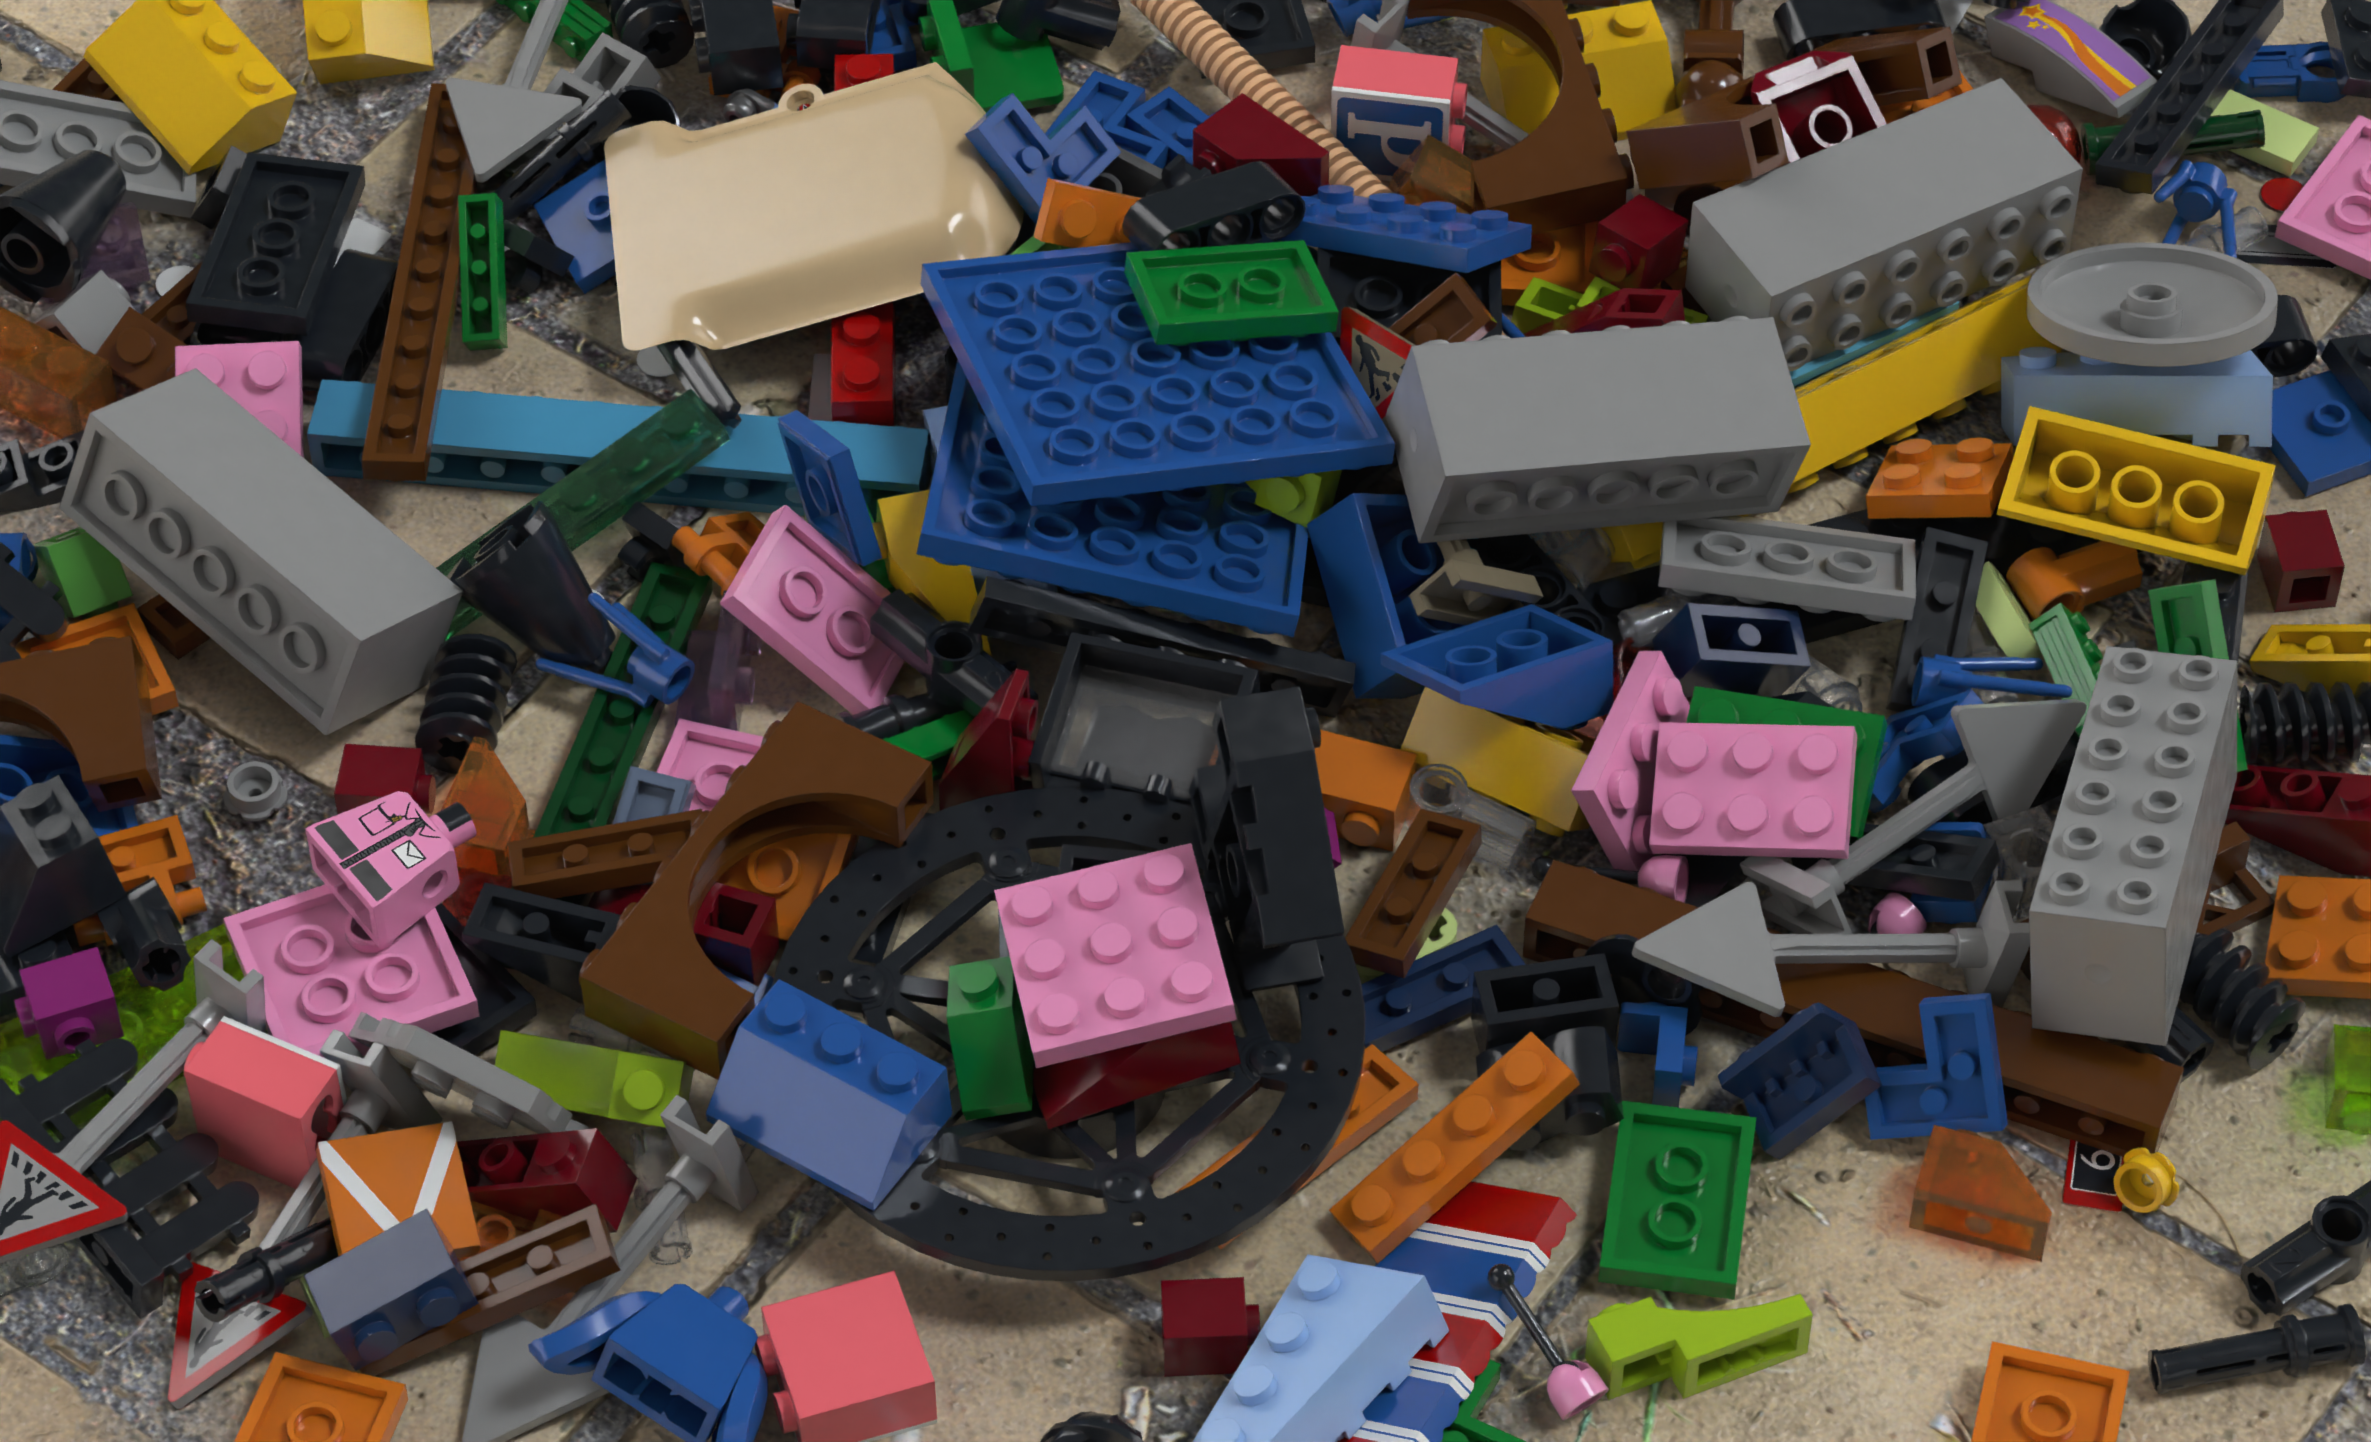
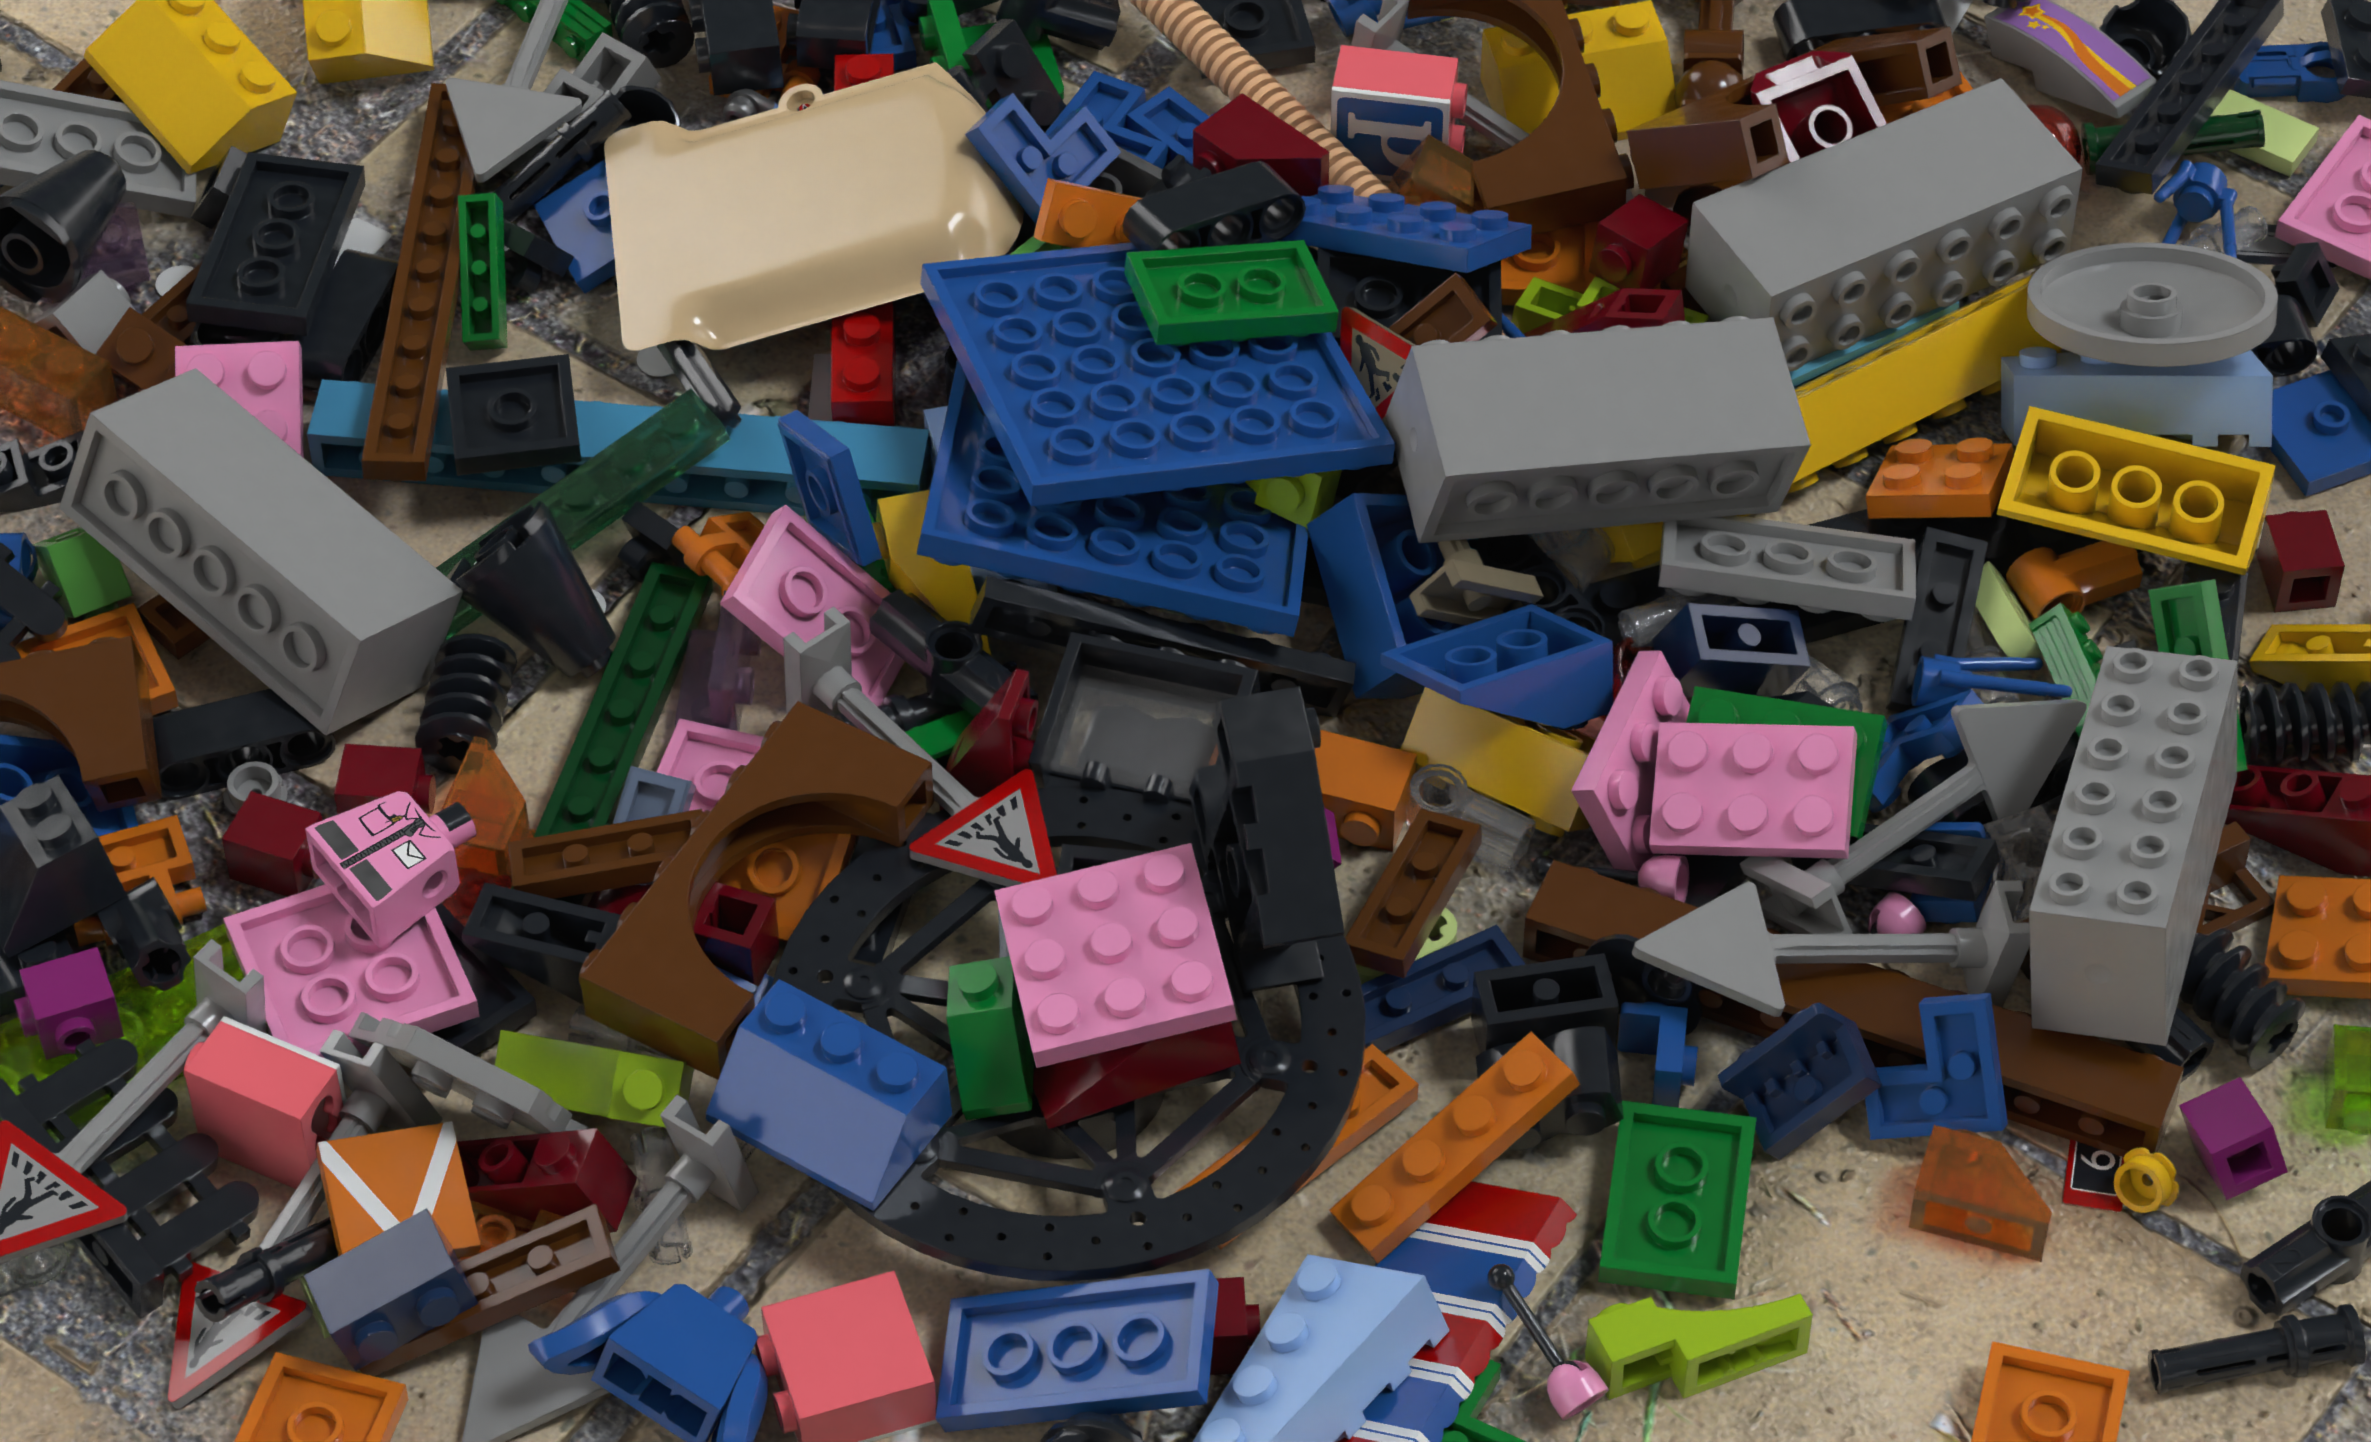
blue plant [535,593,695,708] -> none
red sticker [2261,178,2304,212] -> none
none -> black beam [153,689,336,799]
none -> dark red brick [222,791,322,897]
none -> black plate [446,354,582,476]
none -> light grey piece [783,607,1057,887]
none -> blue plate [935,1269,1219,1432]
none -> black plate [947,19,1066,133]
none -> magenta brick [2179,1077,2288,1201]
none -> black tile [2271,242,2340,328]

